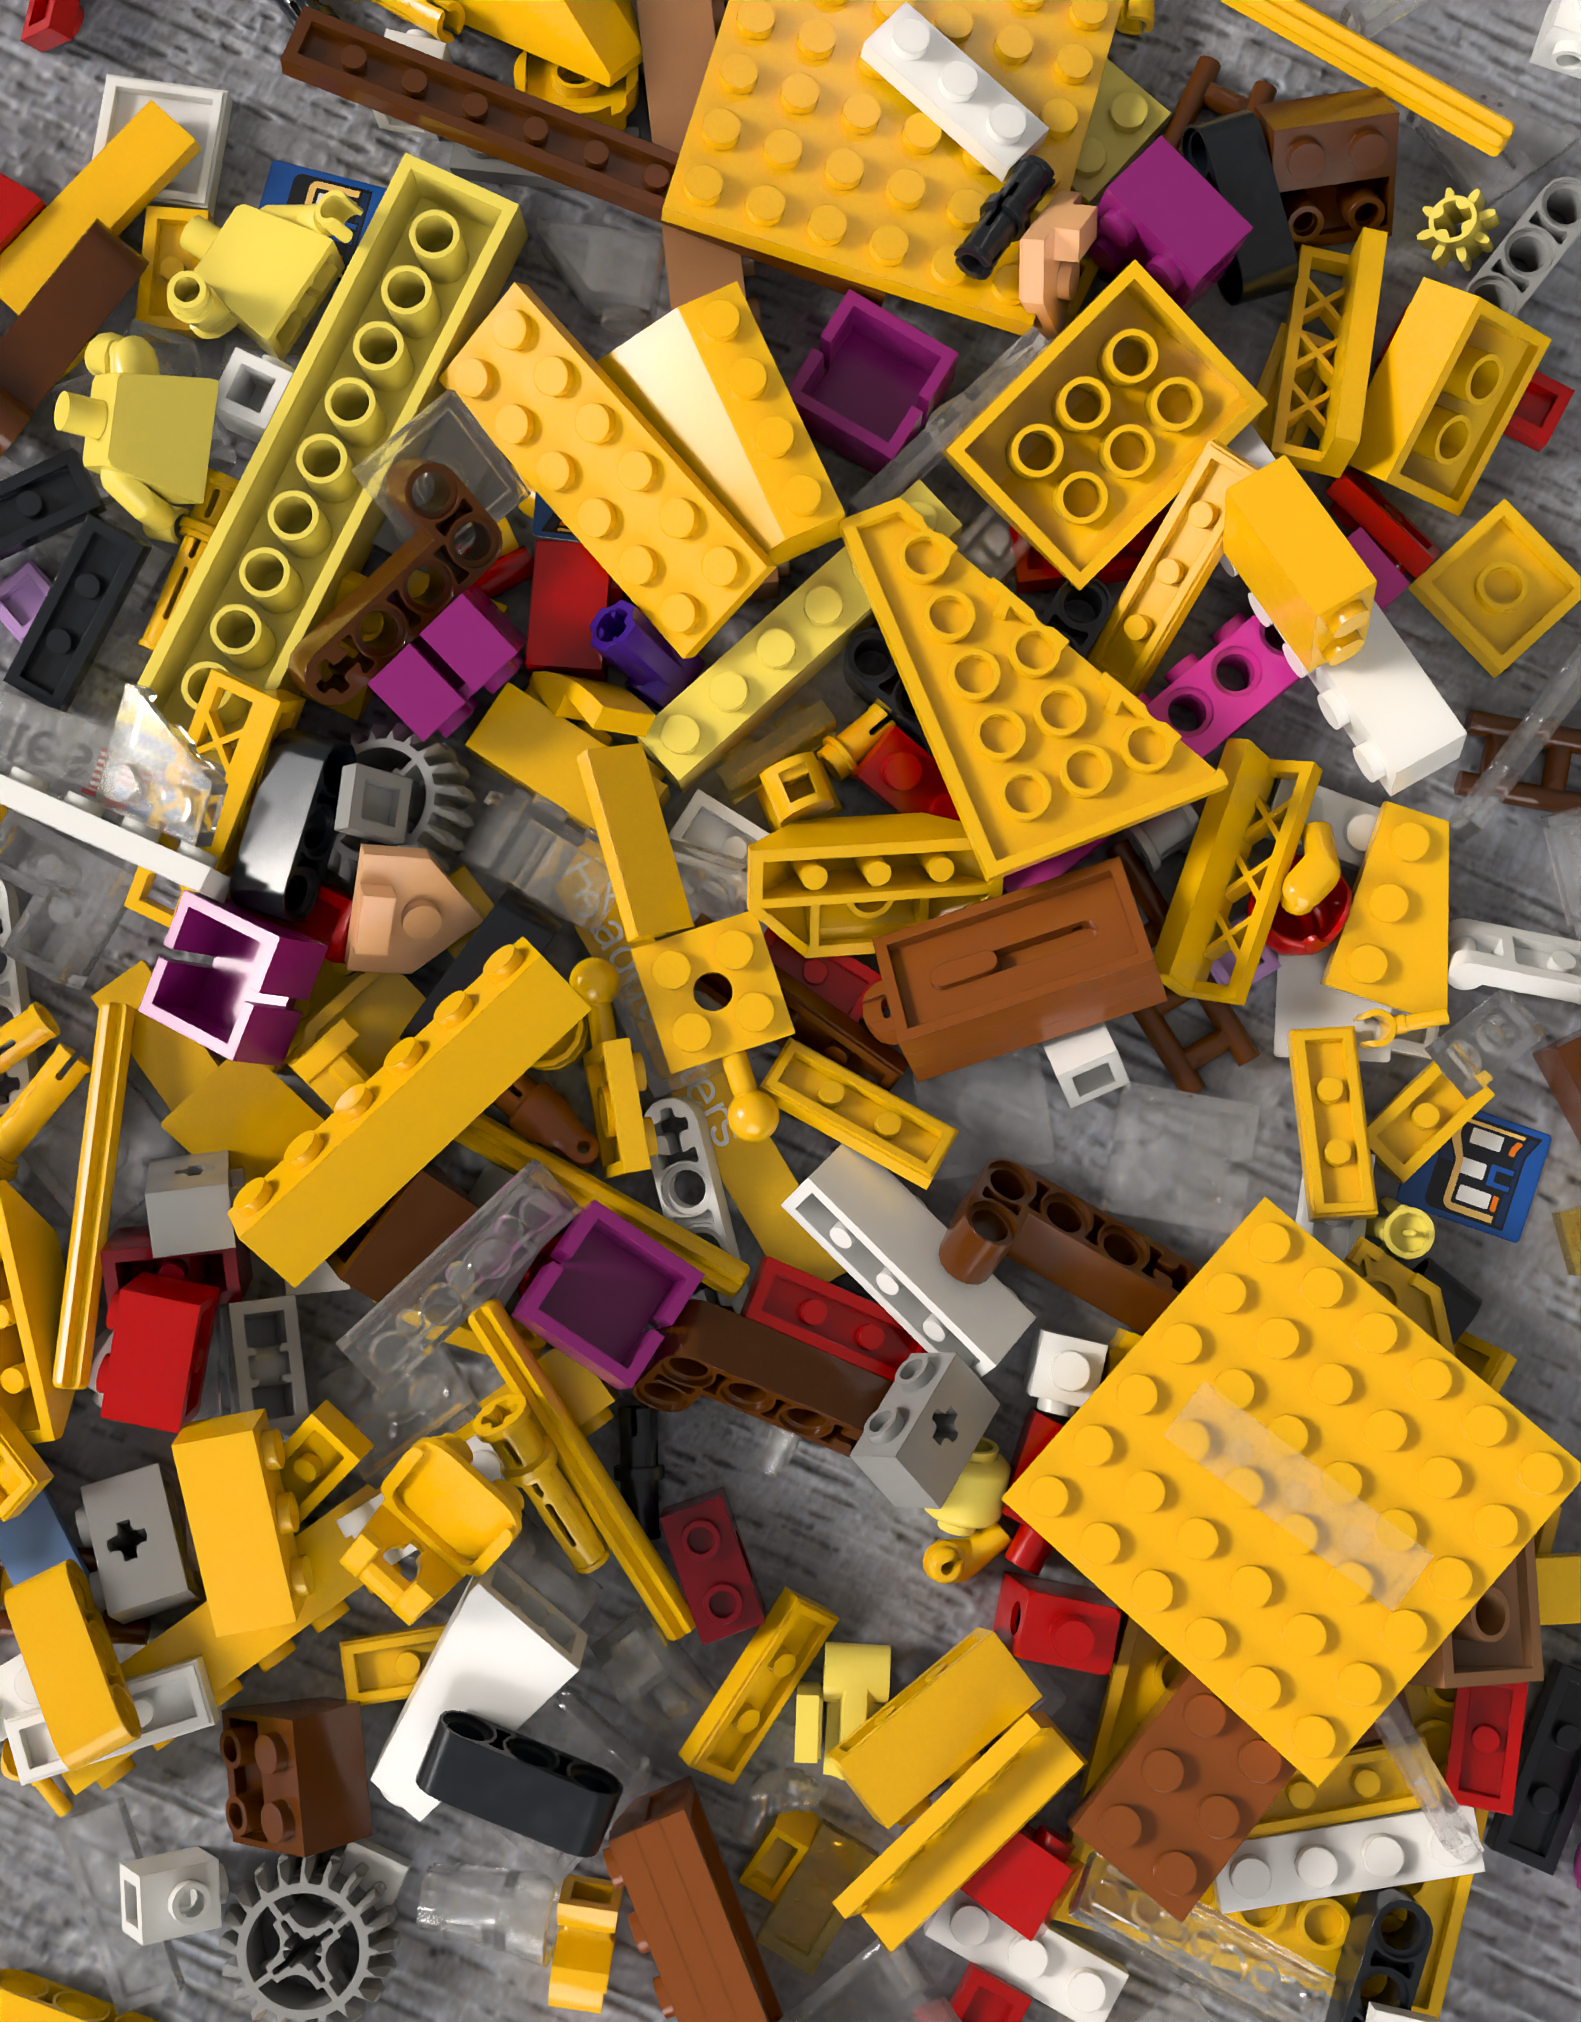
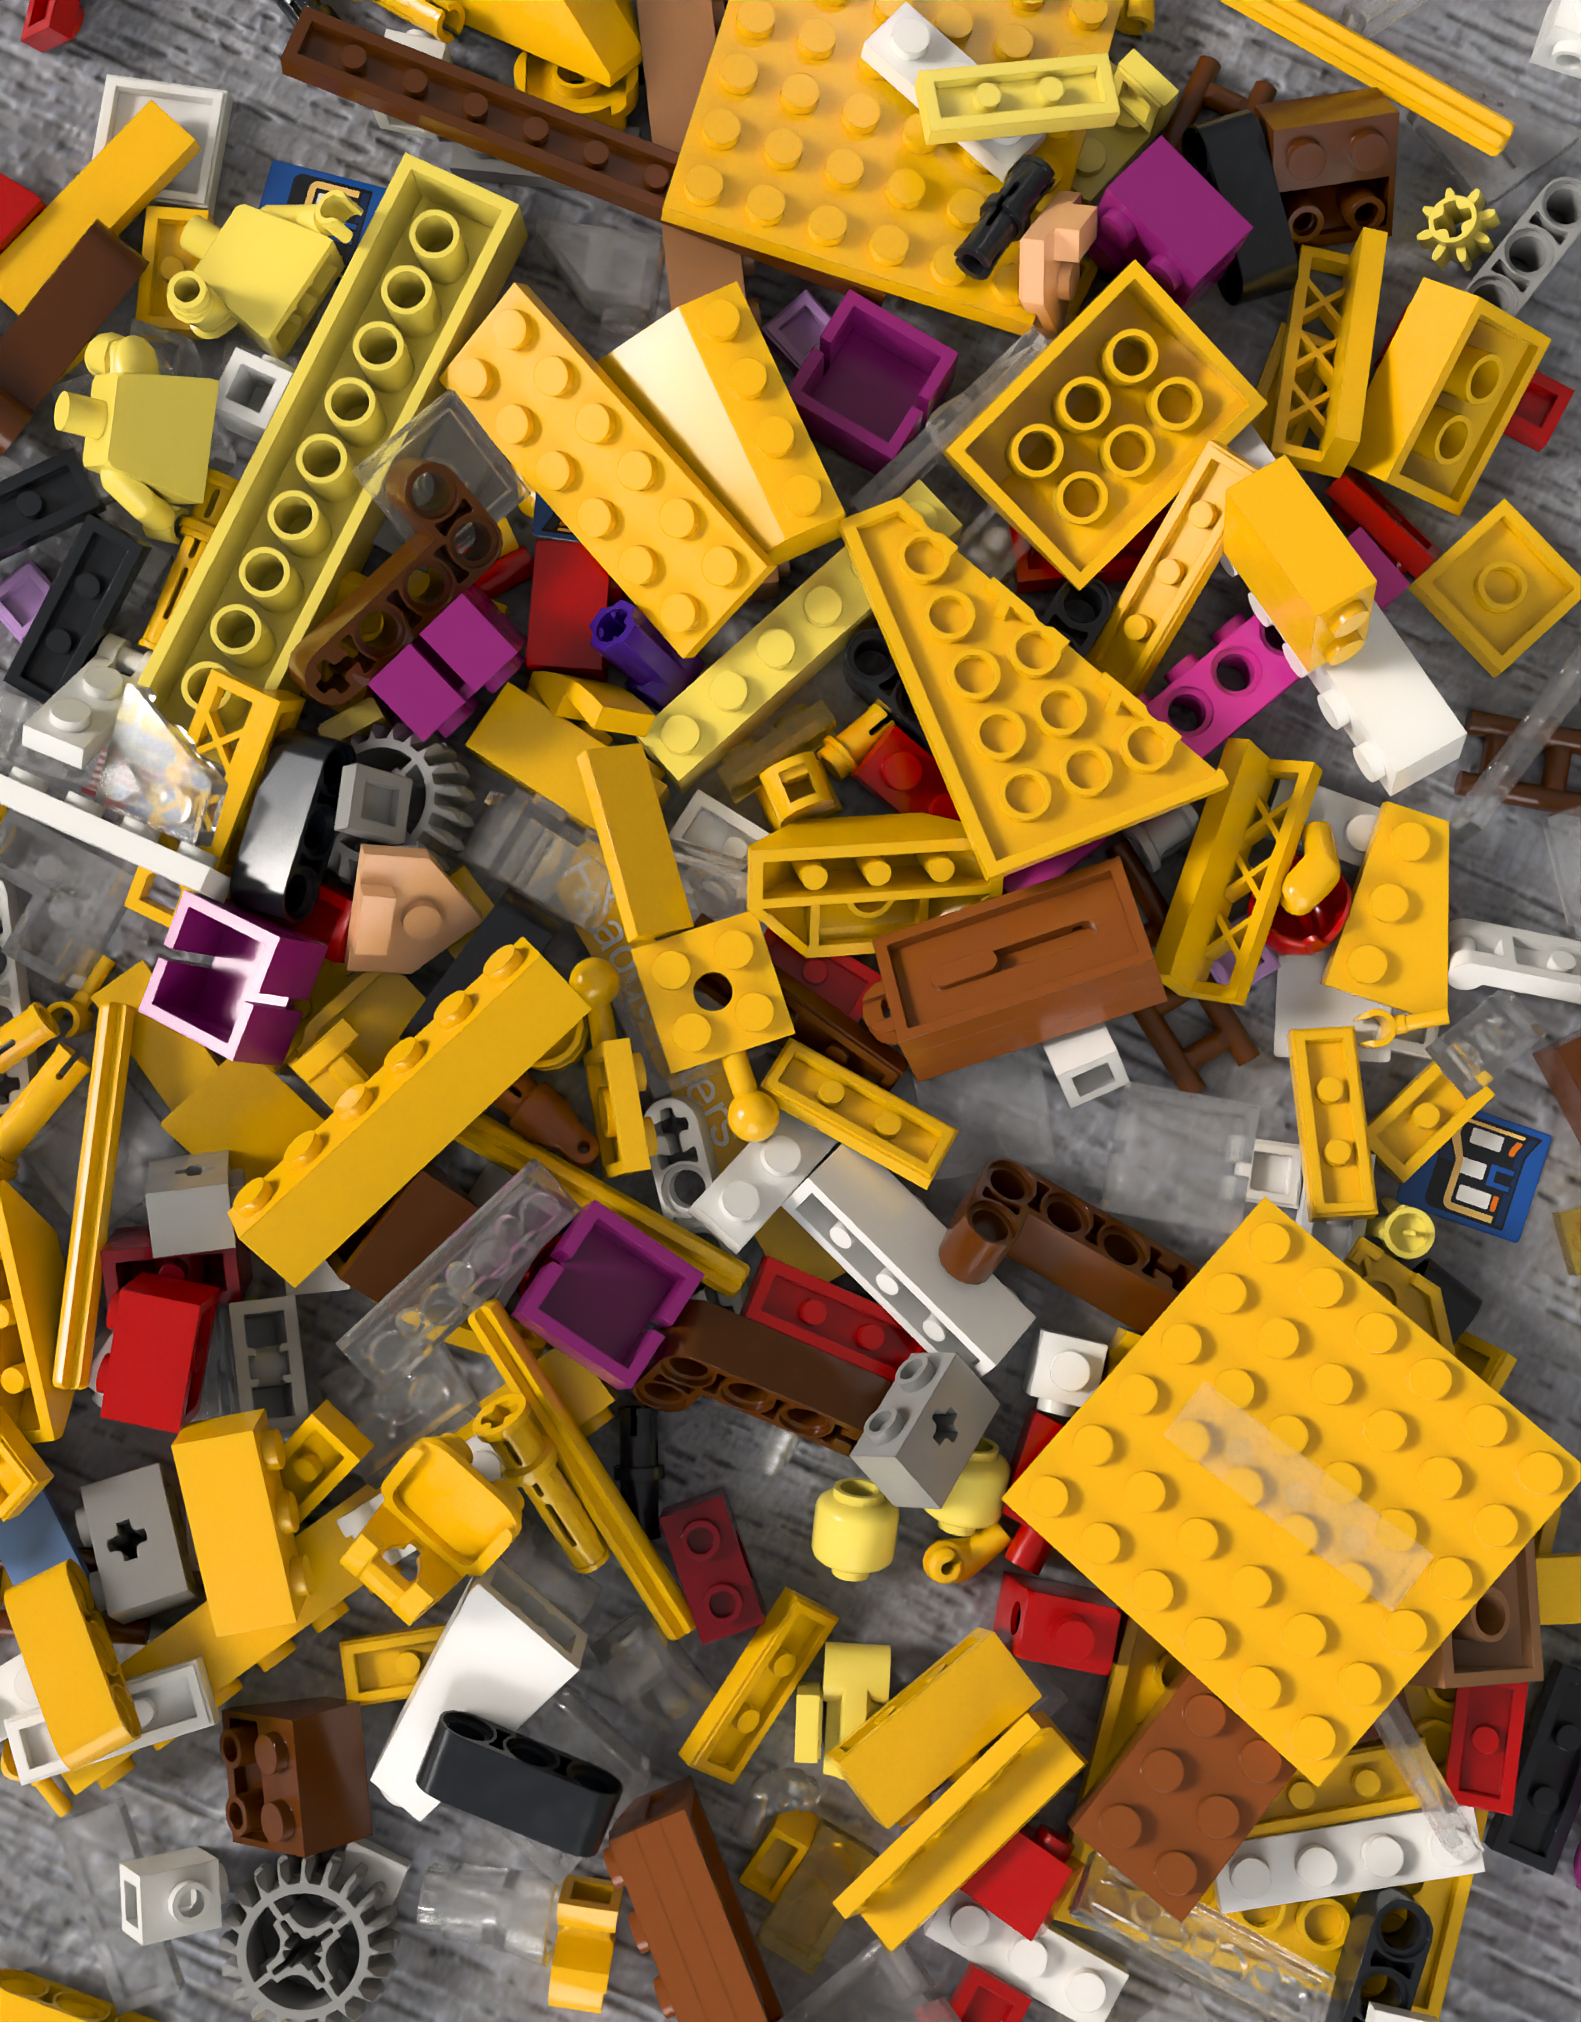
none -> white plate [22,633,153,770]
none -> yellow hand [47,955,116,1039]
none -> light yellow tile [317,697,393,744]
none -> white plate [688,1109,838,1255]
none -> lavender tile [762,289,832,375]
none -> light yellow head [811,1478,900,1582]
none -> light yellow plate [914,52,1120,145]
none -> light yellow tile [1114,48,1179,135]
none -> white tile [1231,1137,1303,1209]

